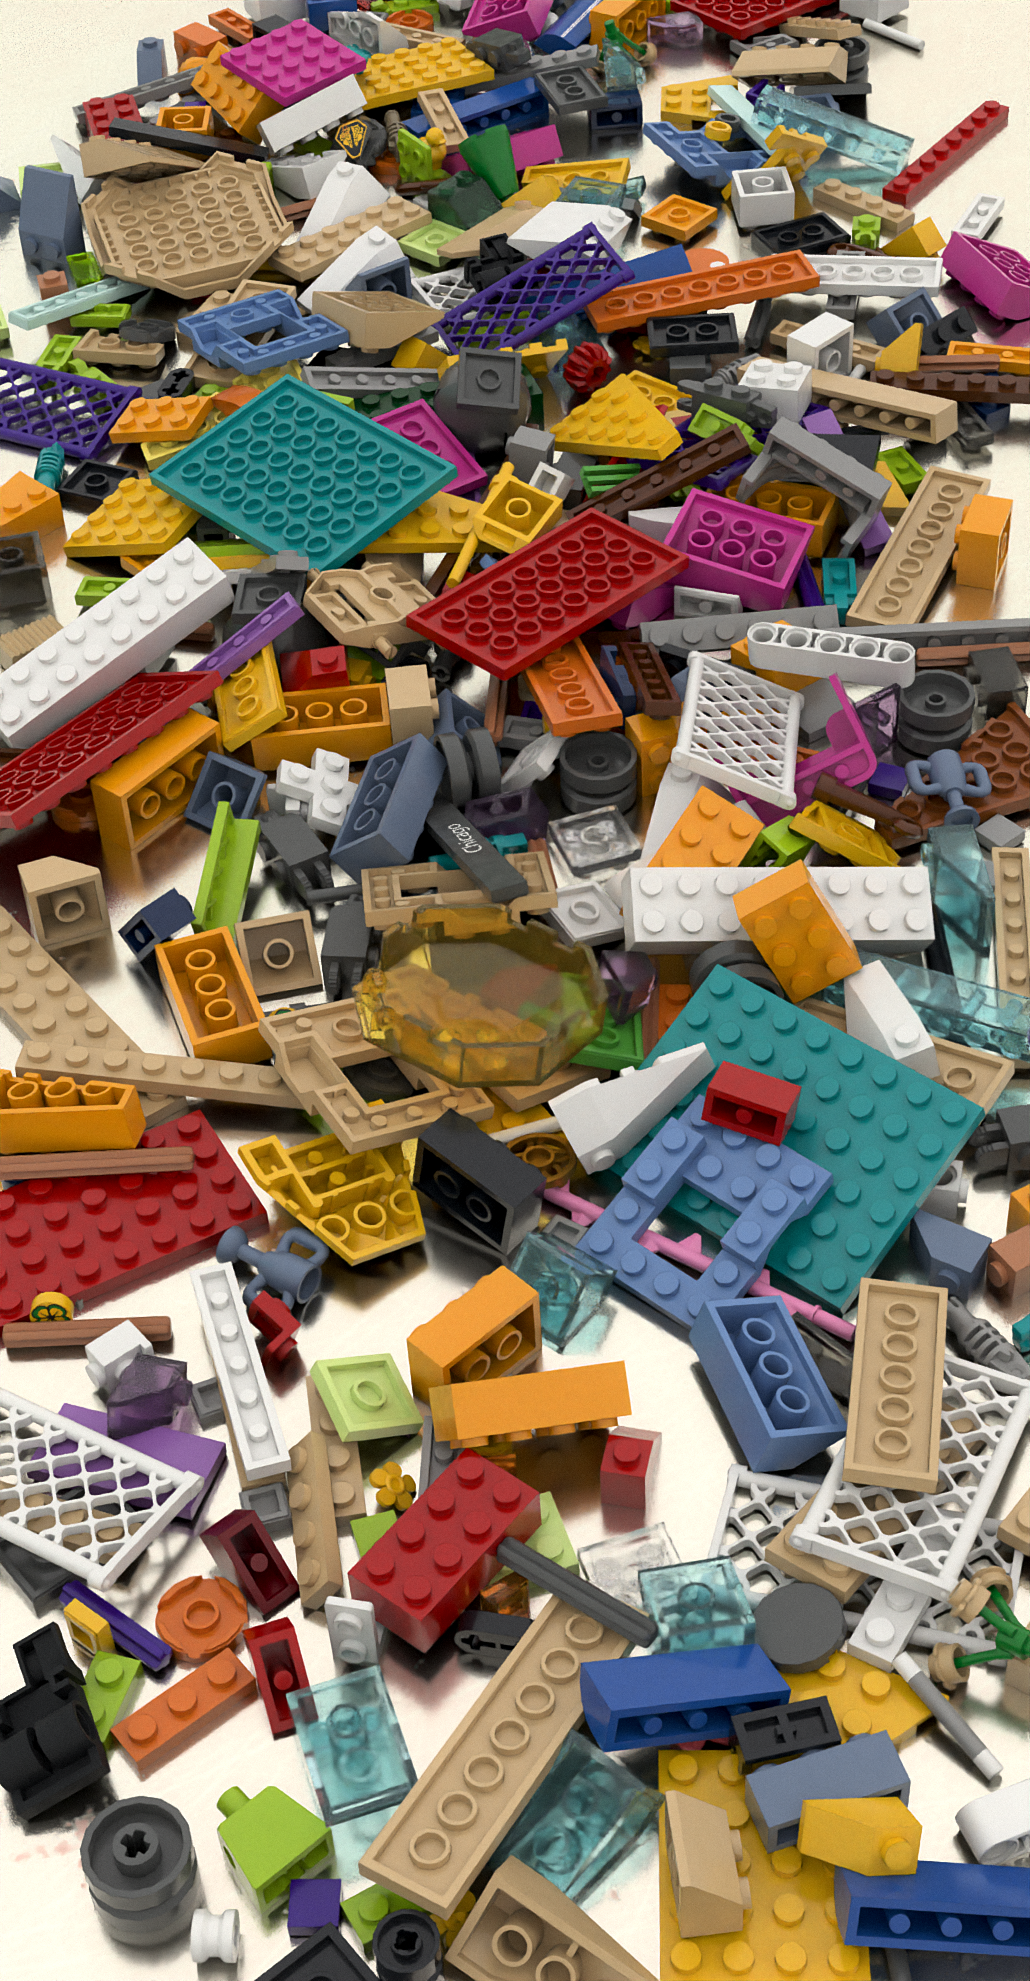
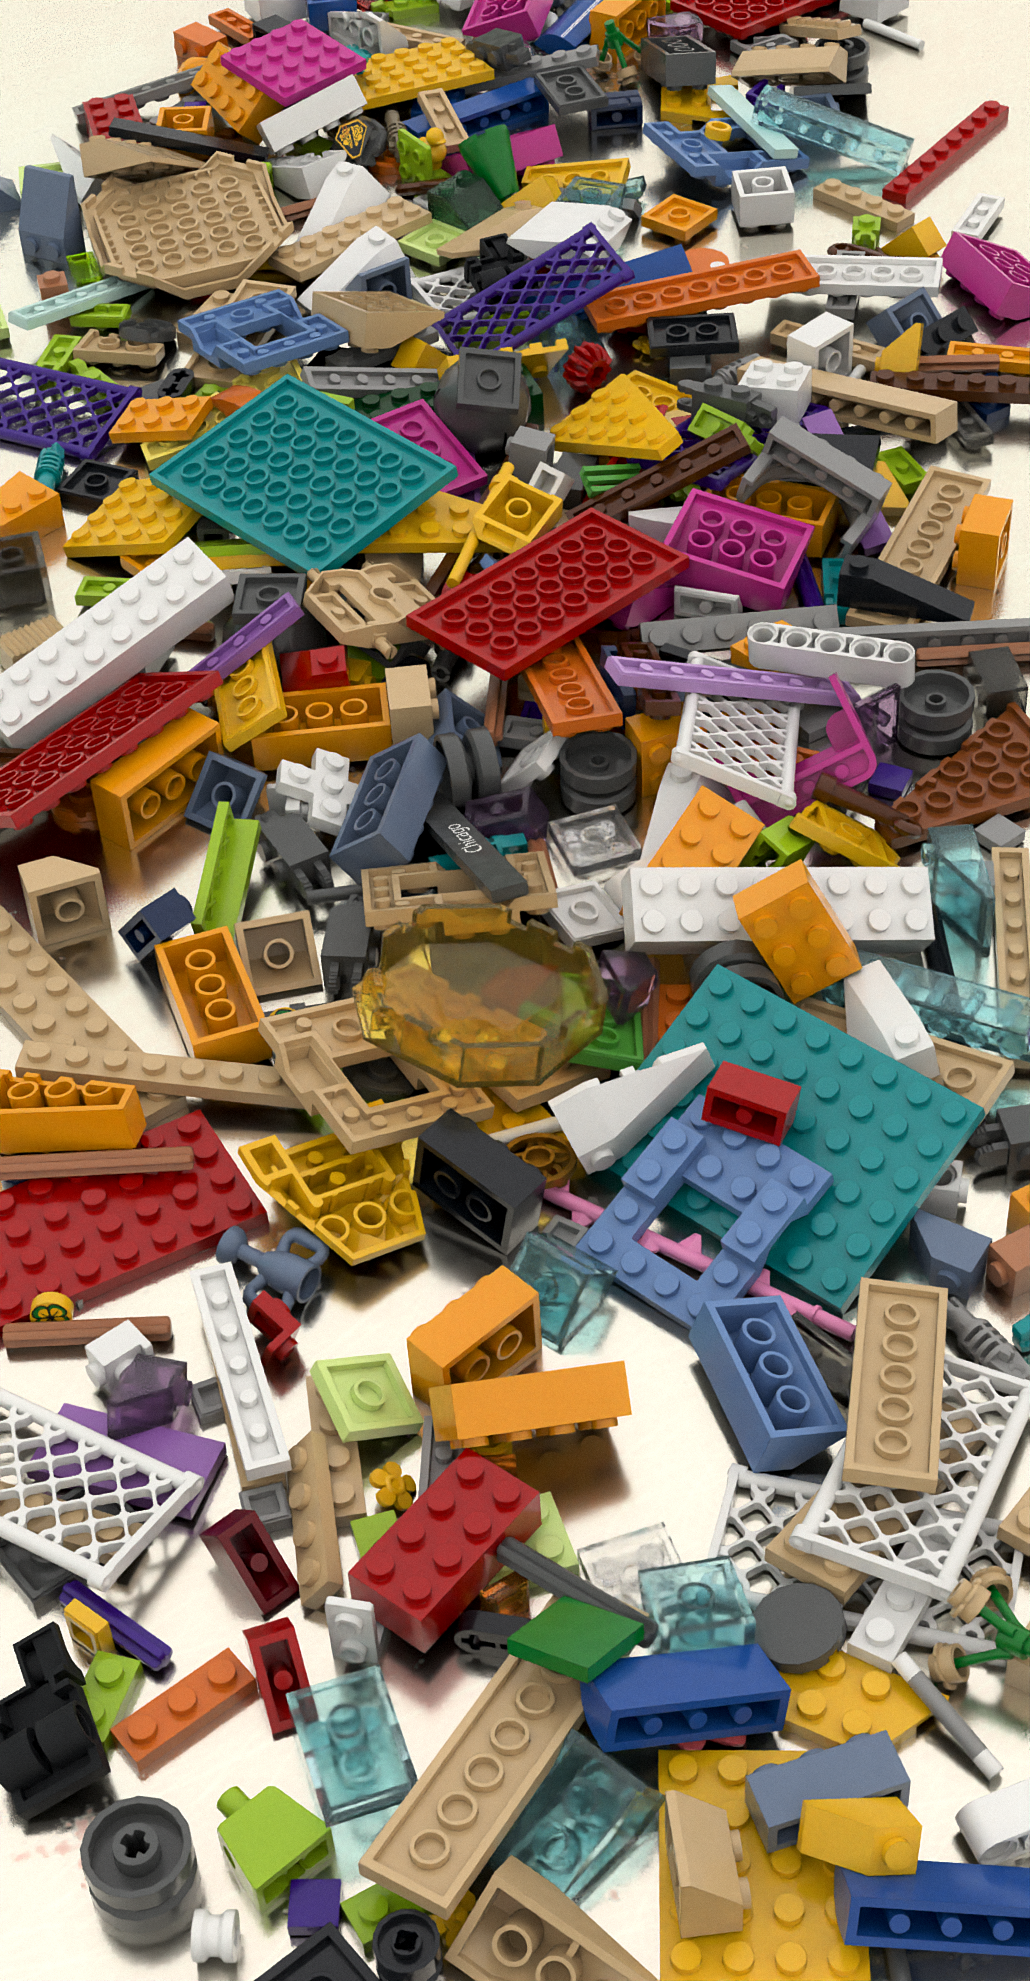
sand blue slope [137,37,167,86] -> none
orange tile [155,1575,249,1664] -> none
light grey plate [251,550,309,574] -> none
orange tile [386,9,434,32] -> none
red slope [600,1426,662,1510] -> none
clear light blue slope [602,38,646,92] -> none
dark grey tile [715,113,741,133] -> none
yellow wing [721,125,828,201] -> none
black hinge [728,1696,842,1776] -> none
dark grey axle [744,298,772,349] -> none
black tile [751,212,851,256] -> none
sand blue piece [904,749,992,835] -> none
none -> green tile [507,1595,644,1684]
none -> lavender tile [604,656,861,708]
none -> dark grey brick [641,35,716,91]
none -> black wedge [837,554,975,622]

